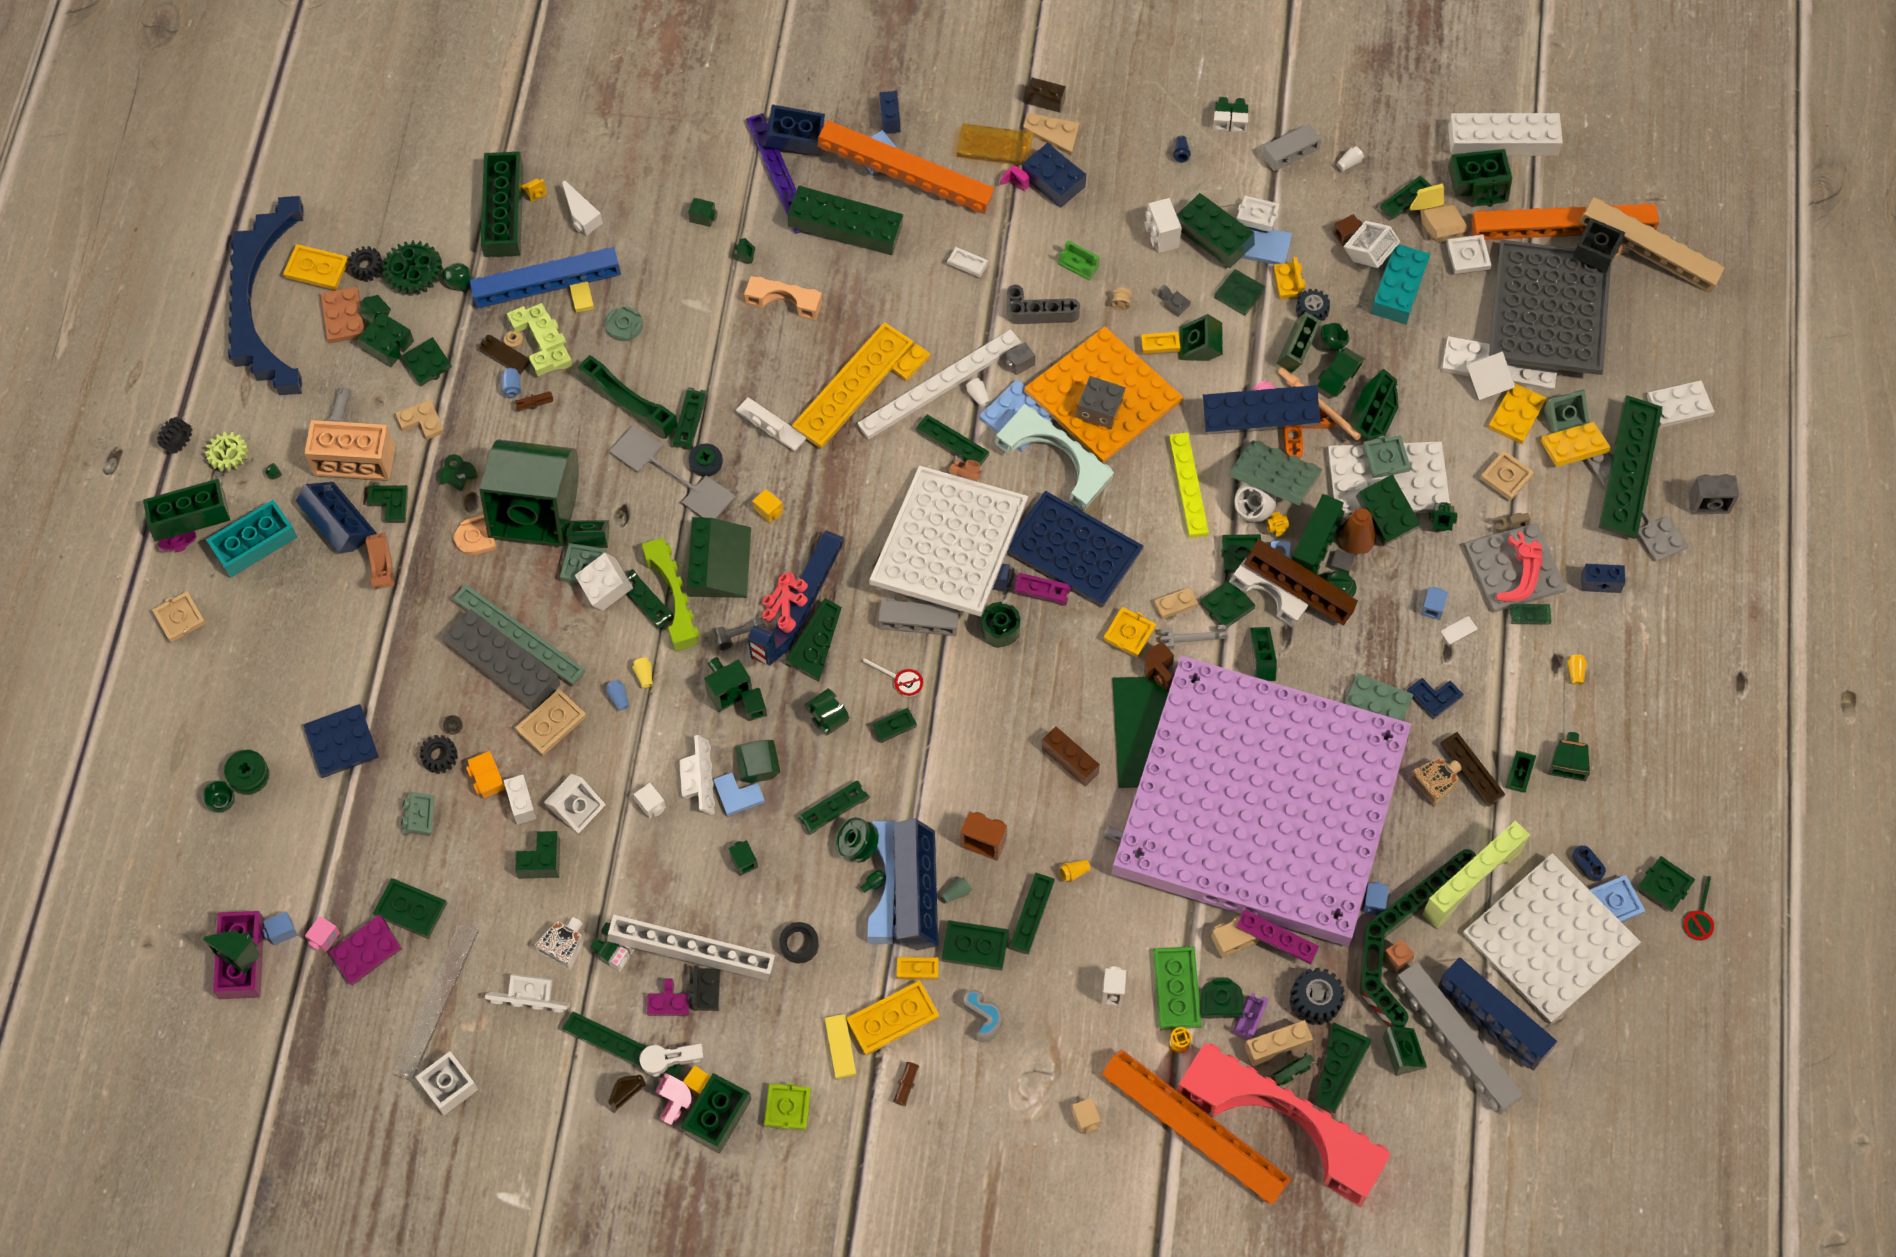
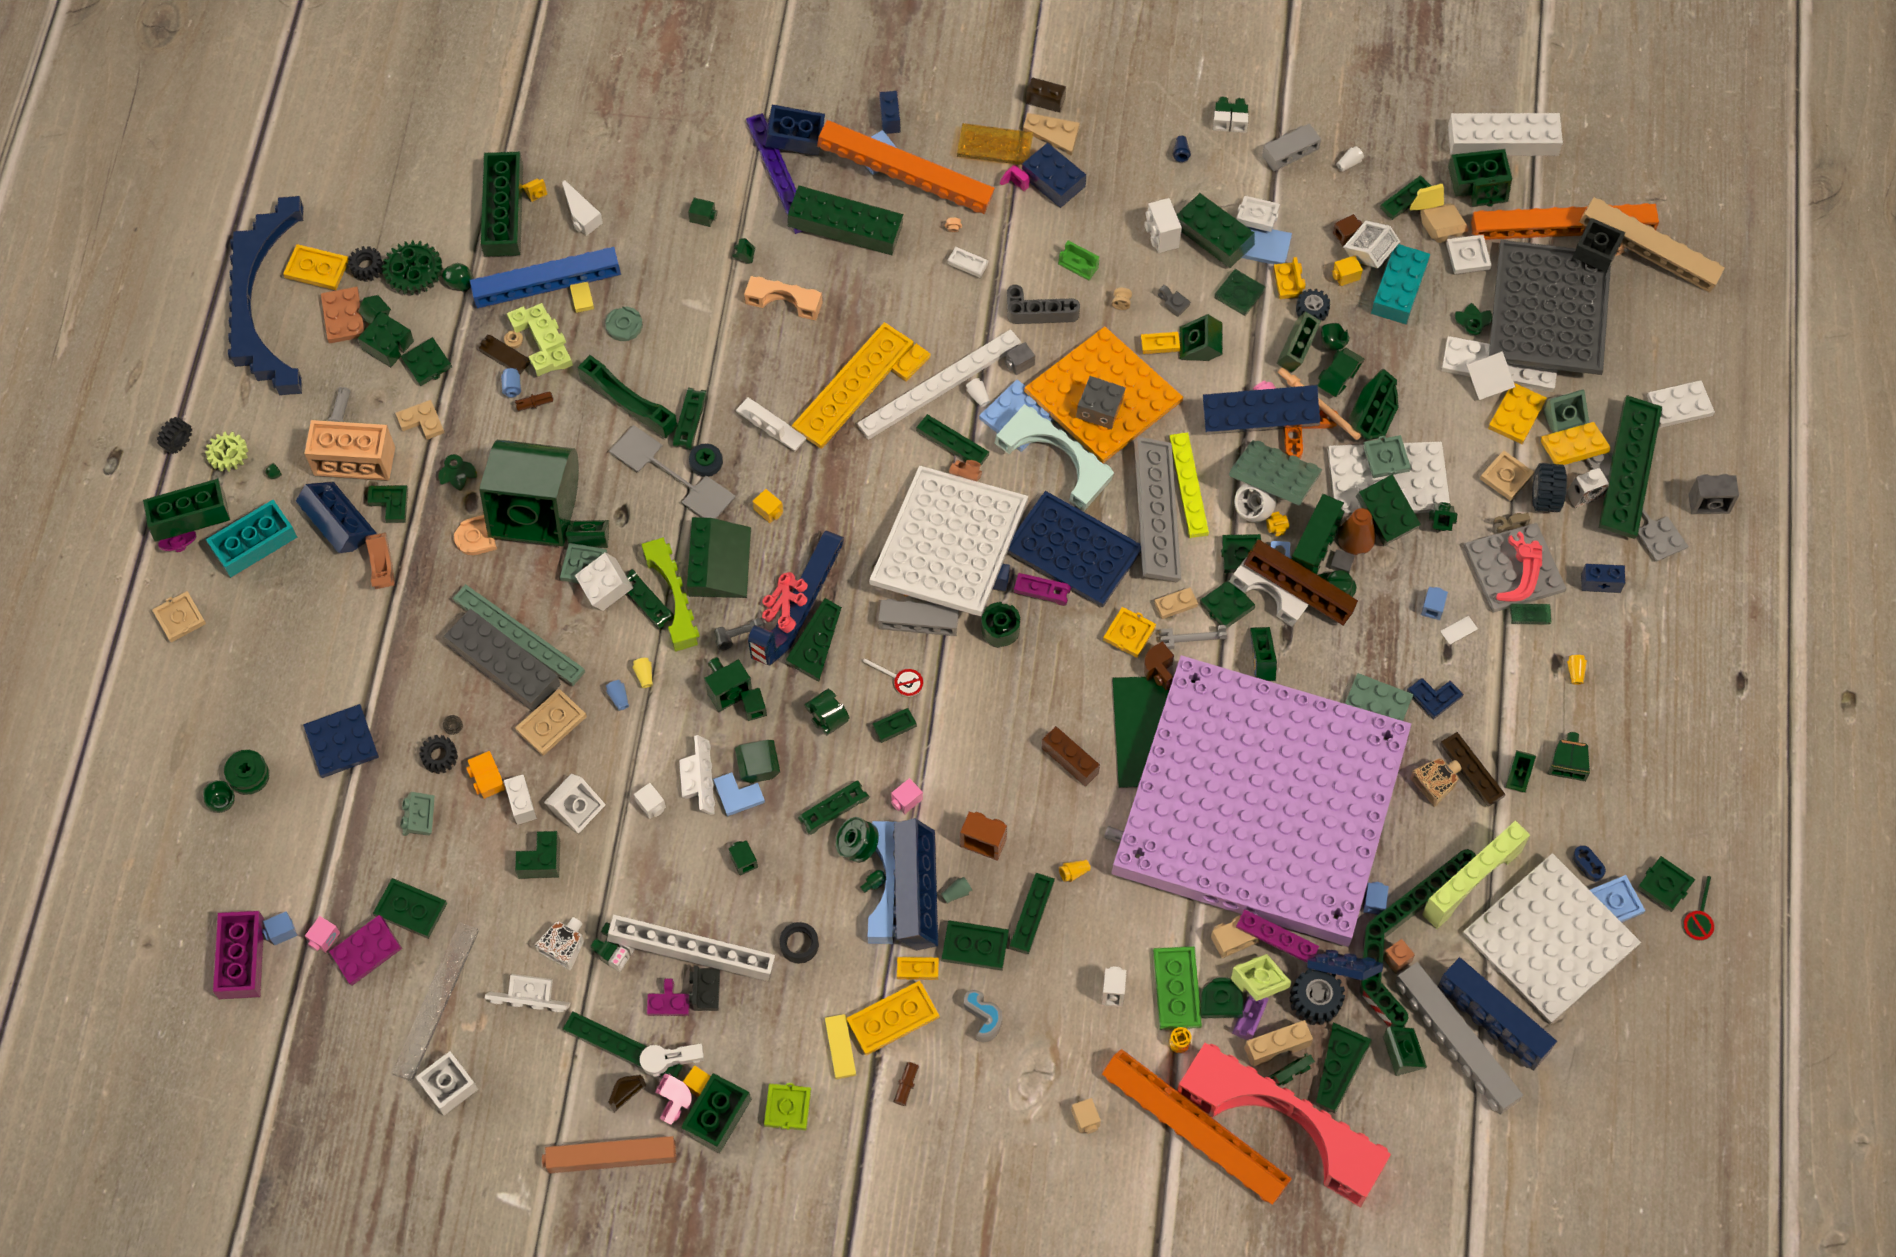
dark green slope [203,930,261,974] -> none
none -> nougat brick [542,1136,676,1173]
none -> bright pink brick [891,778,923,814]
none -> light nougat plate [944,218,962,232]
none -> light grey plate [1134,437,1181,582]
none -> yellowish green plate [1231,954,1291,1001]
none -> dark blue plate [1307,950,1383,980]
none -> yellow brick [1332,255,1363,286]
none -> dark green plate [1455,303,1492,335]
none -> black wheel [1532,463,1567,512]
none -> white torso [1566,468,1609,508]

